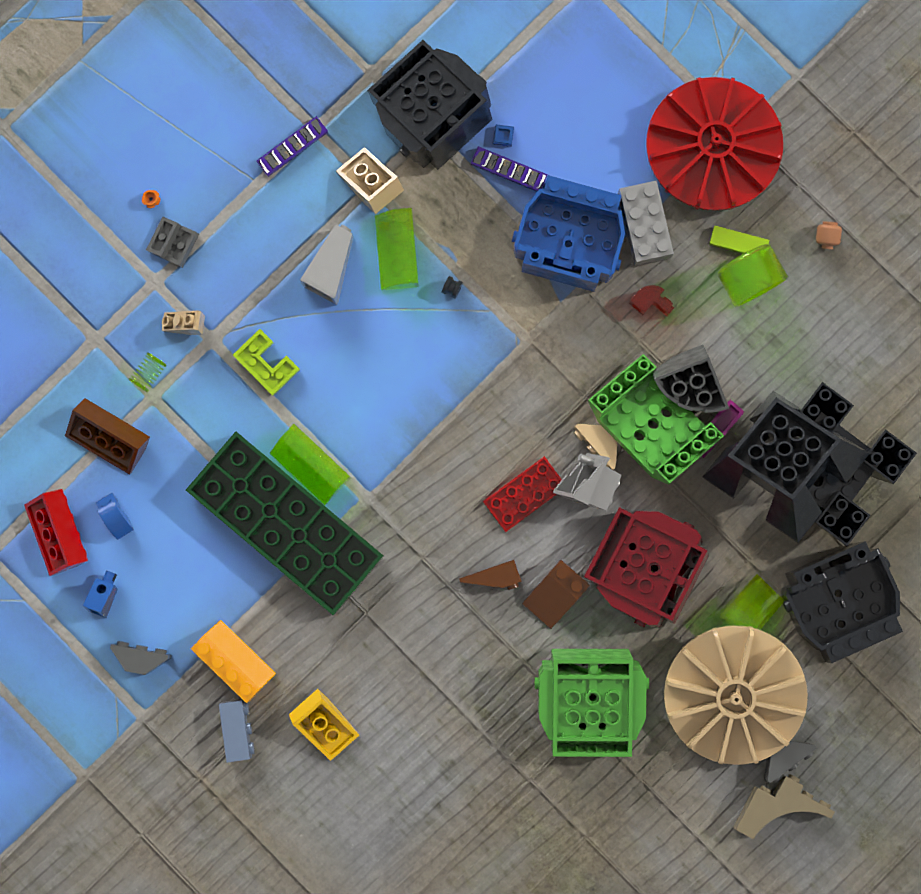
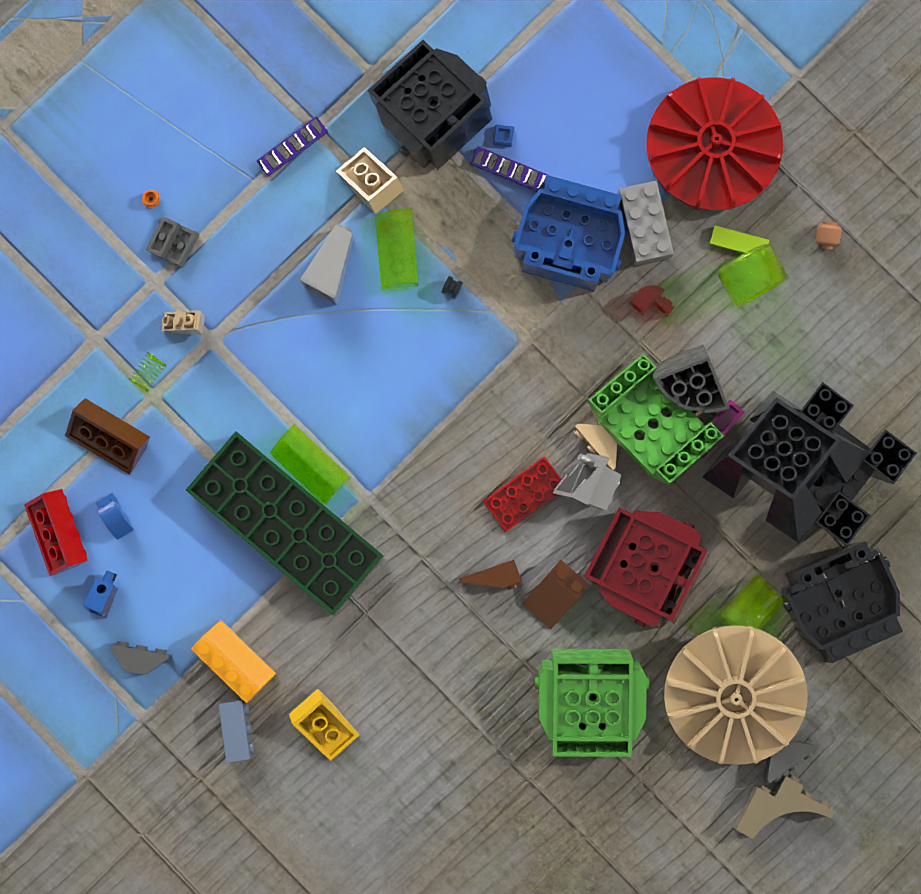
lime plate [233,329,300,396] -> none

